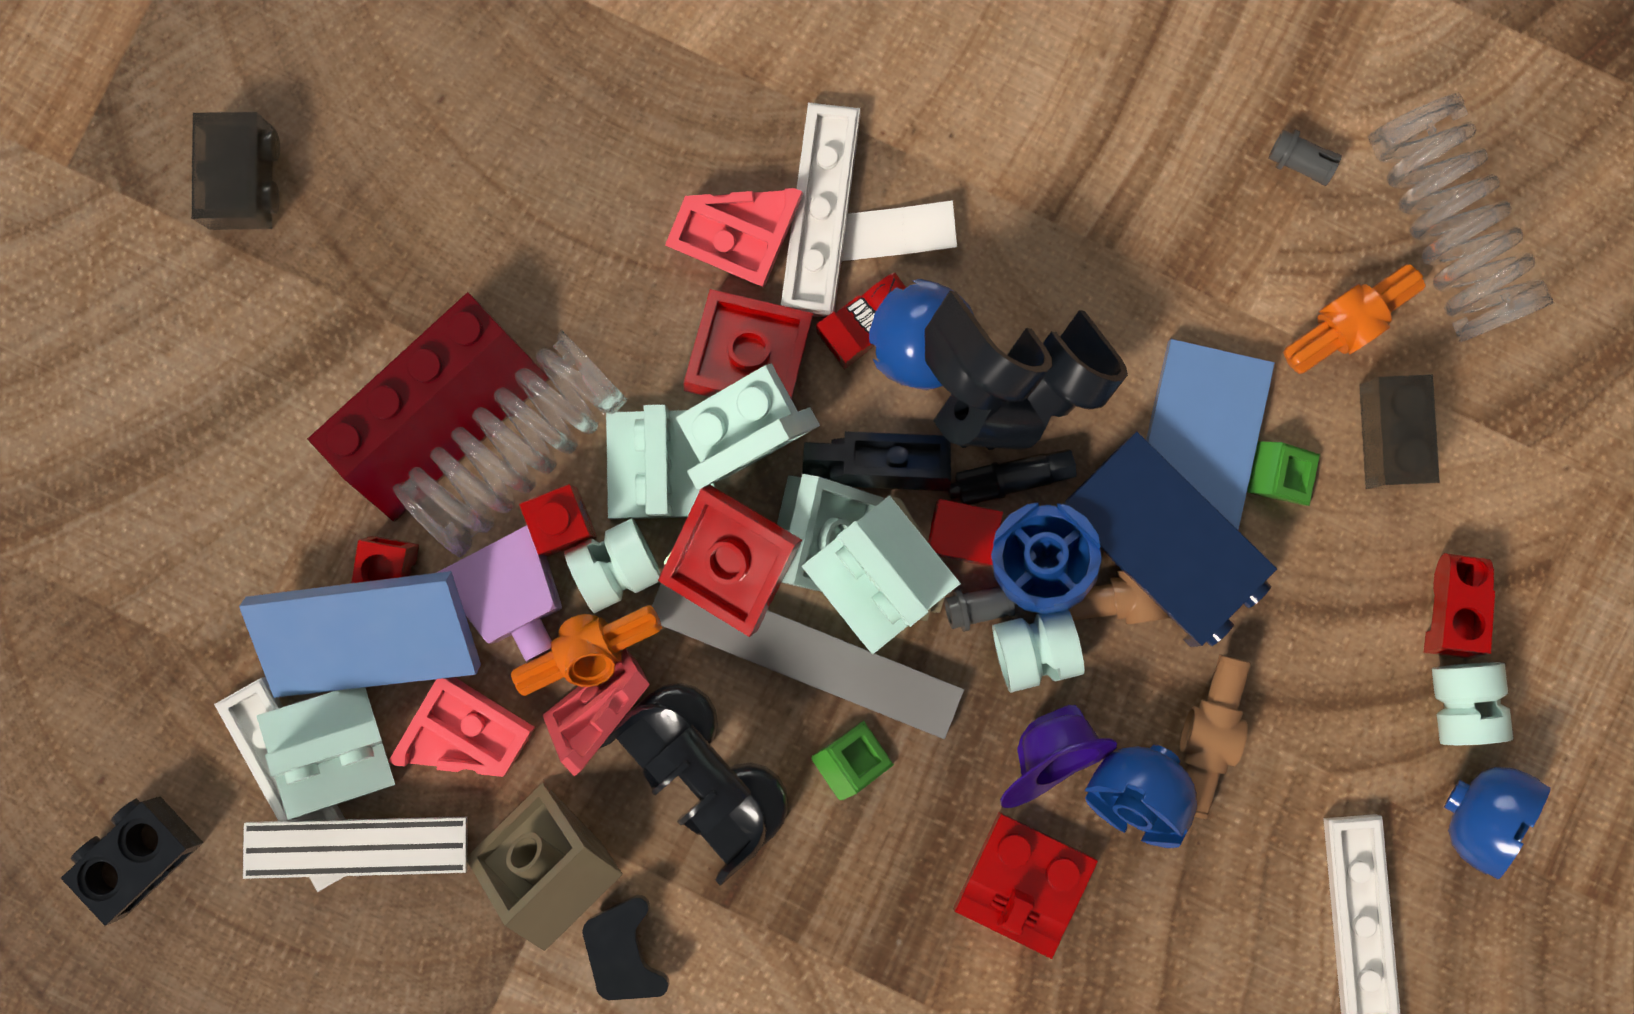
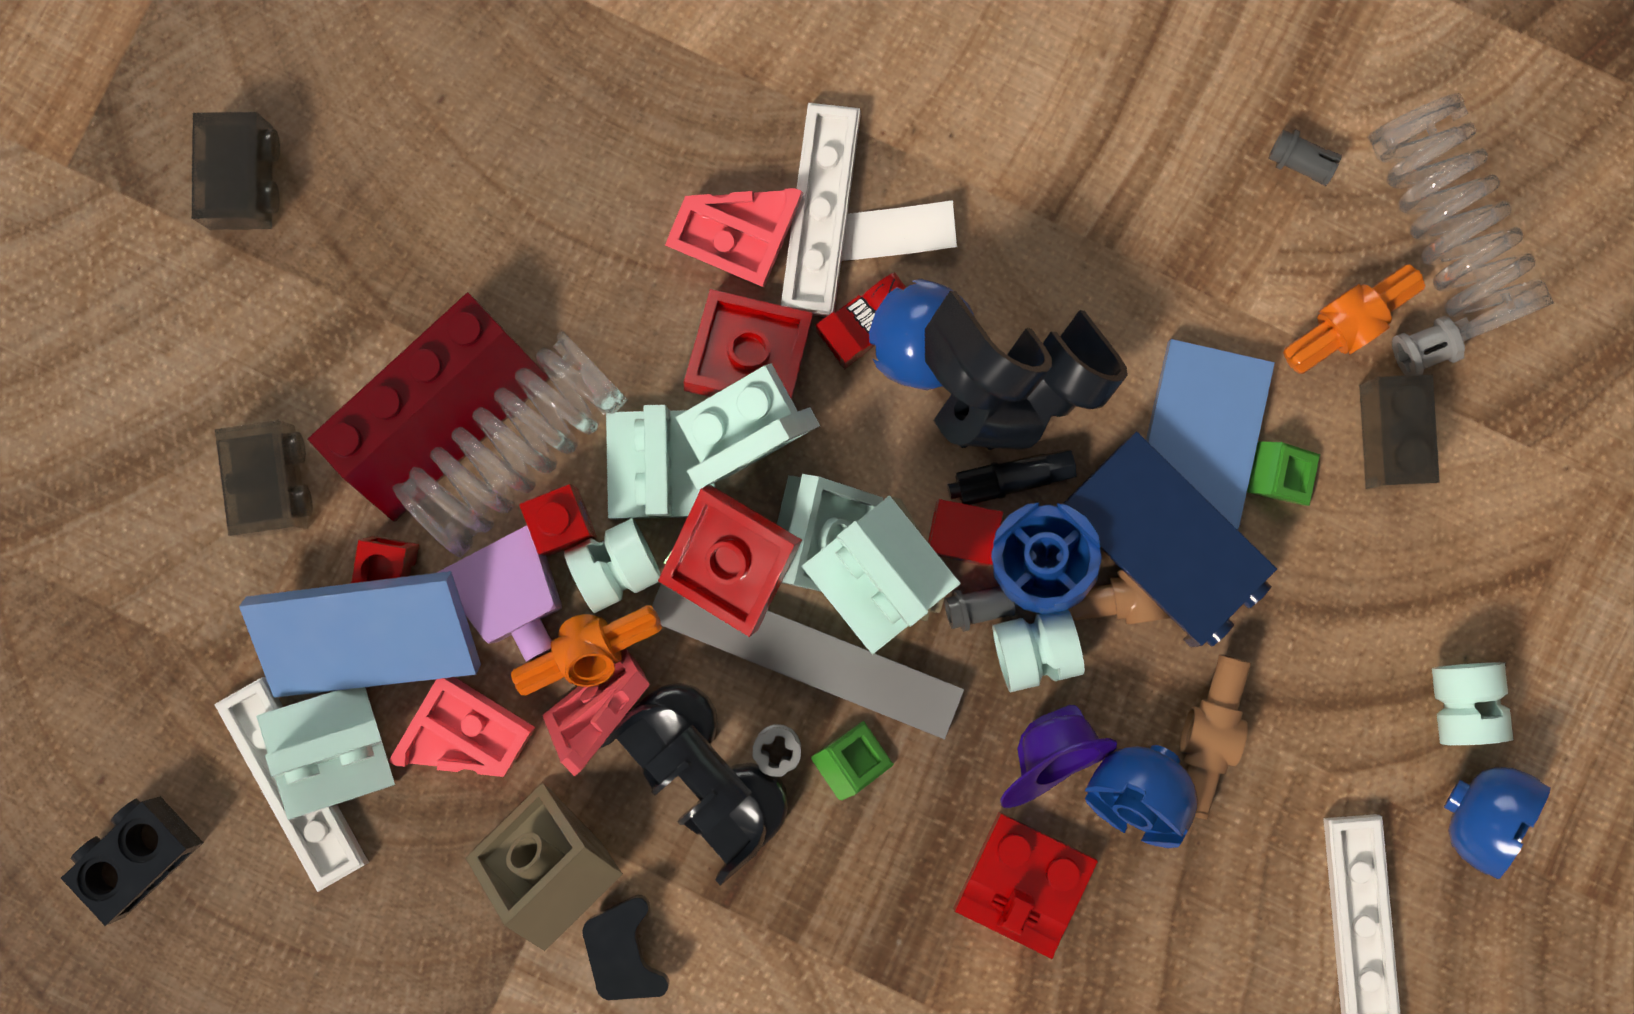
white tile [243,817,468,879] -> none
black hinge [802,431,951,491] -> none
red leg [1423,553,1495,659] -> none
none -> clear smoke brick [215,420,313,538]
none -> light grey bush [752,724,801,777]
none -> light grey bush [1392,316,1465,380]

